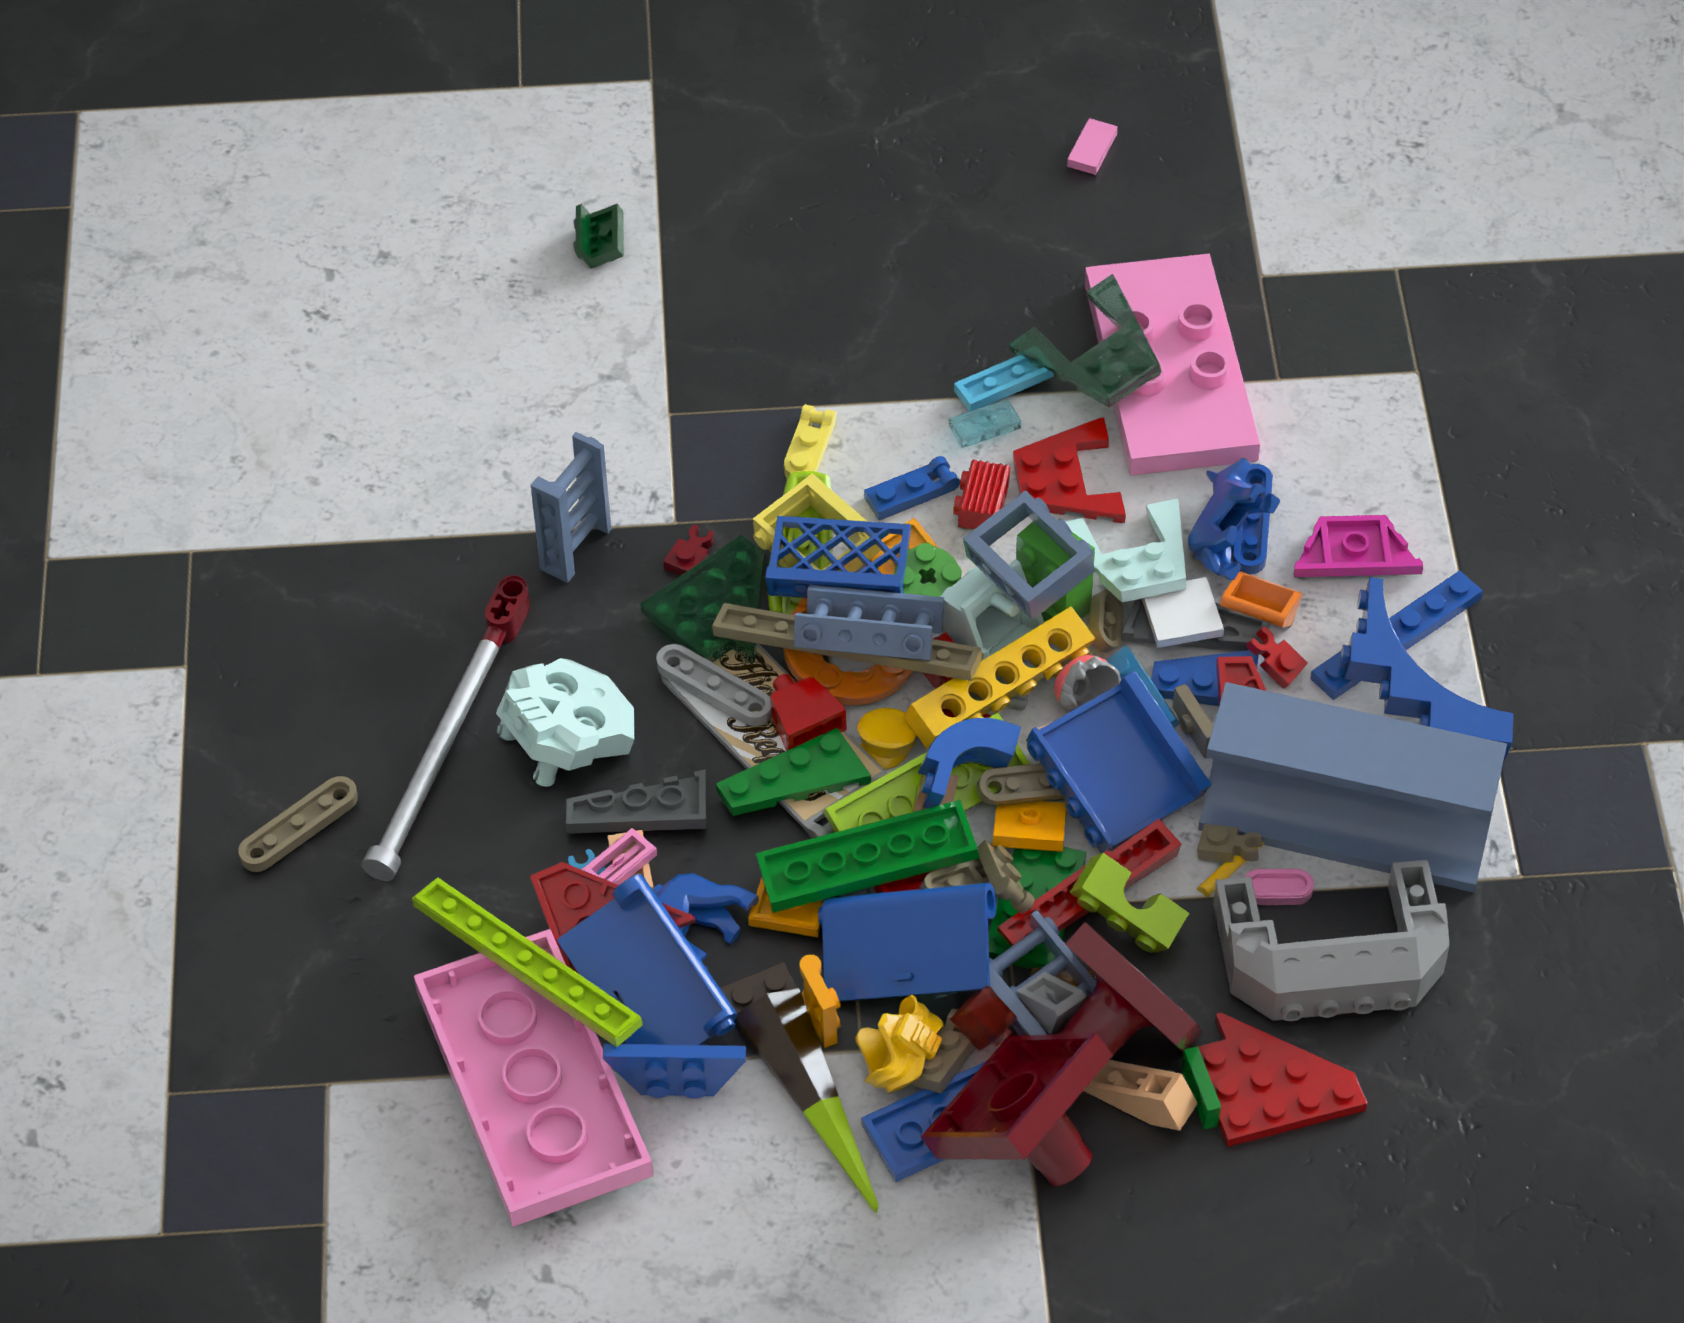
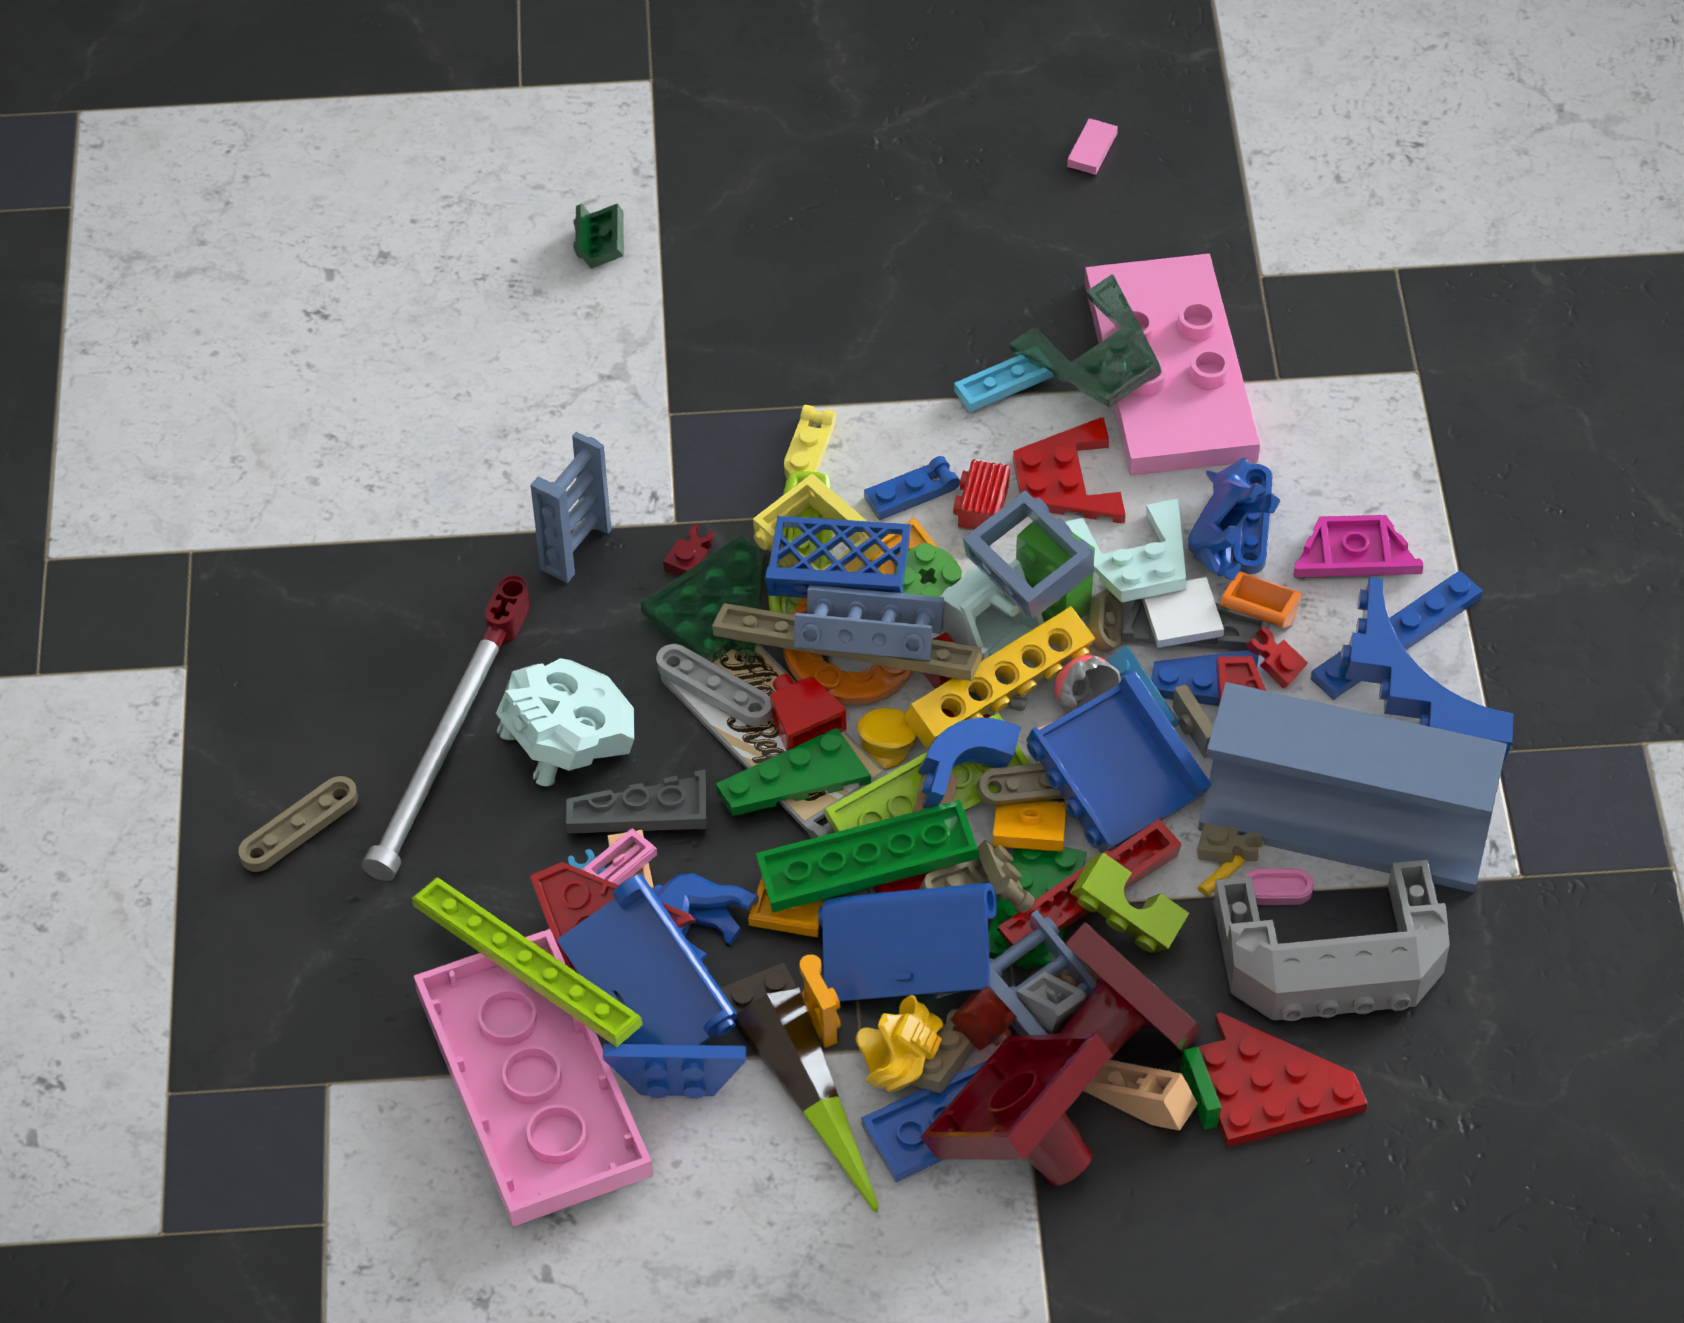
clear light blue plate [949,399,1021,448] -> none

